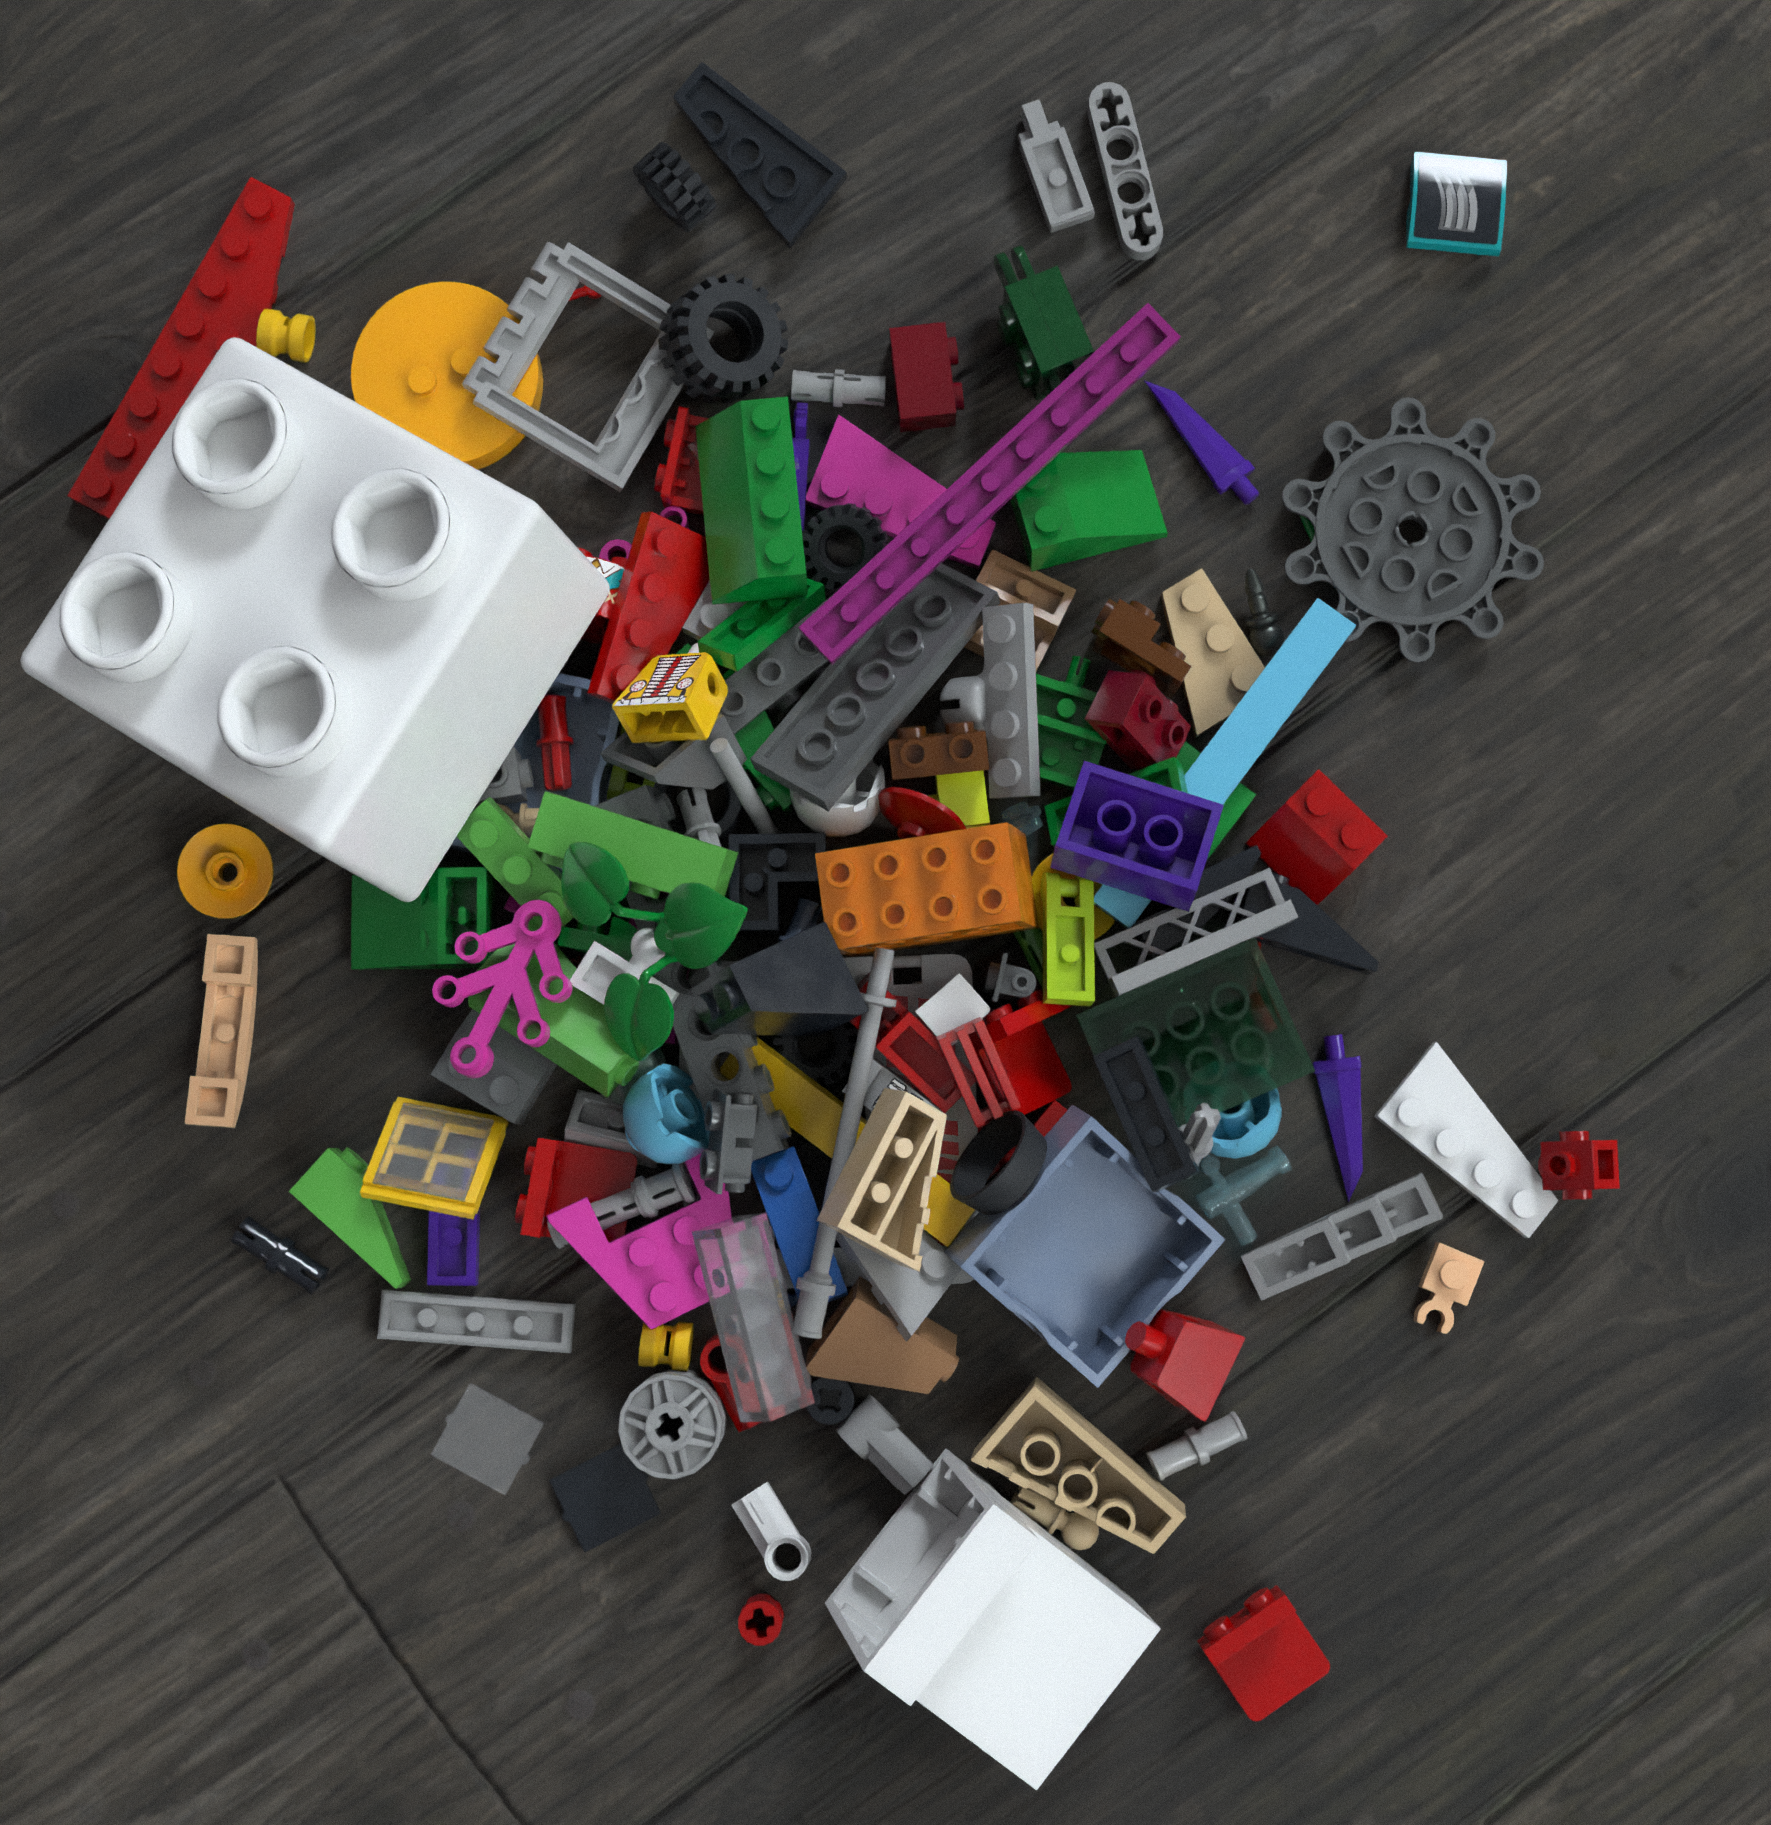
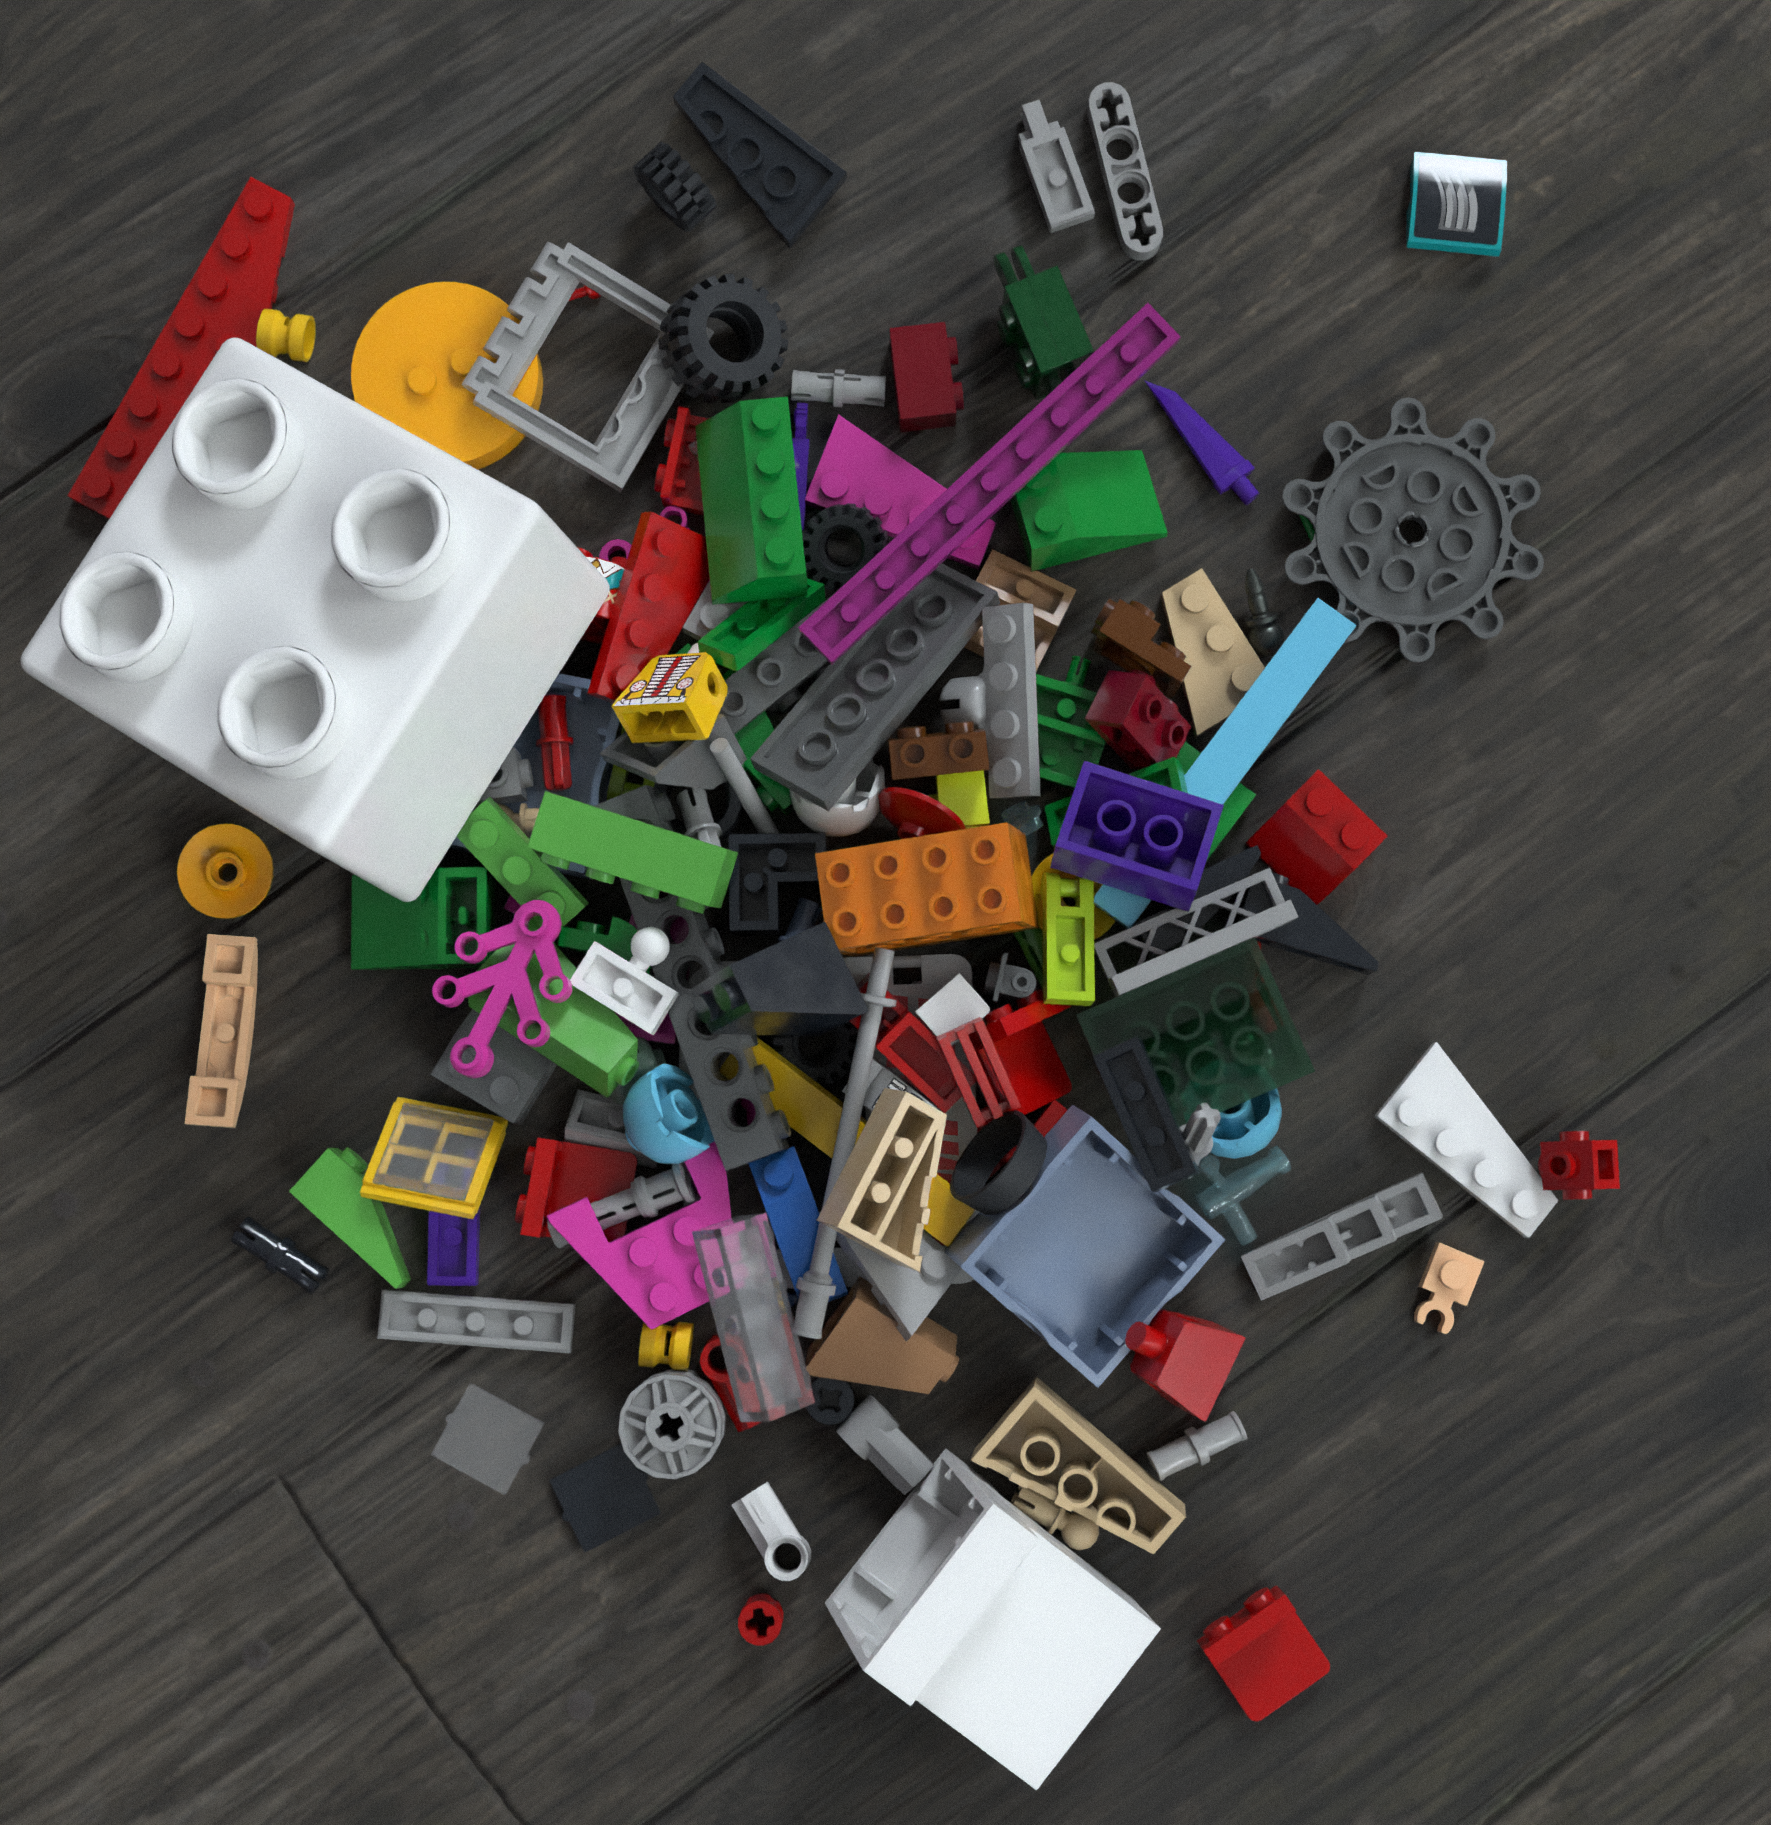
green plant [561,842,748,1061] -> none
dark grey hinge [700,1088,758,1194] -> none
dark purple bar [1312,1034,1363,1202] -> none

